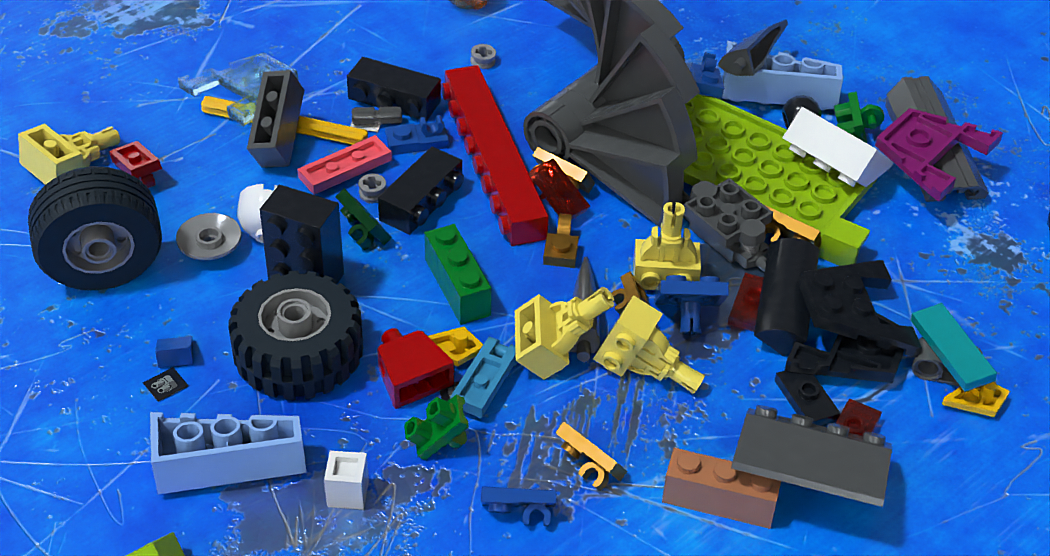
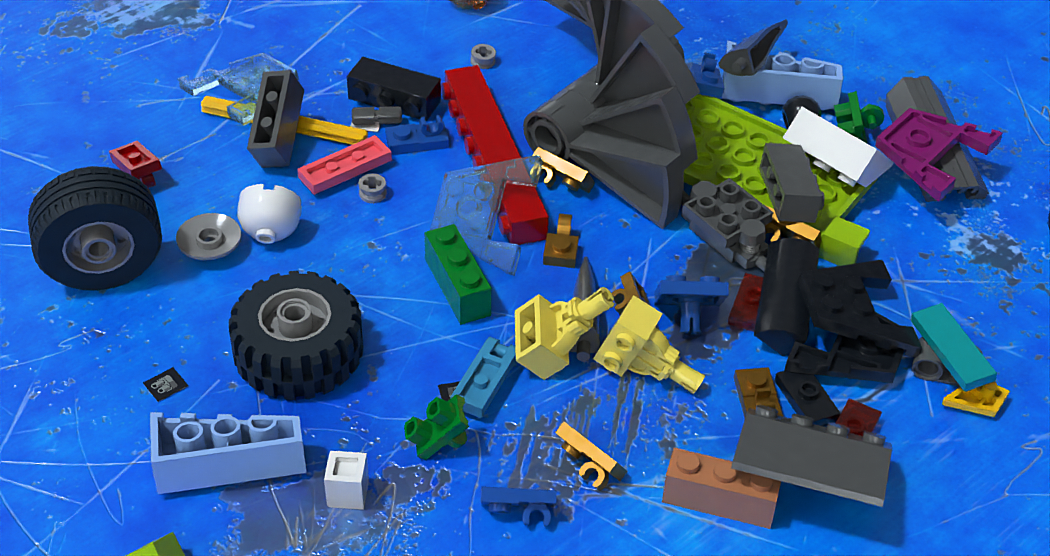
light yellow brick [18,123,120,185] -> none
blue slope [155,336,193,368] -> none
black brick [259,184,344,284] -> none
dark green plate [335,188,392,250] -> none
red torso [377,328,454,409] -> none
black brick [378,147,464,235] -> none
yellow piece [428,327,483,367] -> none
clear red plate [528,158,590,219] -> none
light yellow brick [633,202,701,290] -> none
none -> clear light blue wing [430,155,543,276]
none -> pearl gold plate [734,367,783,417]
none -> dark grey brick [759,143,824,223]

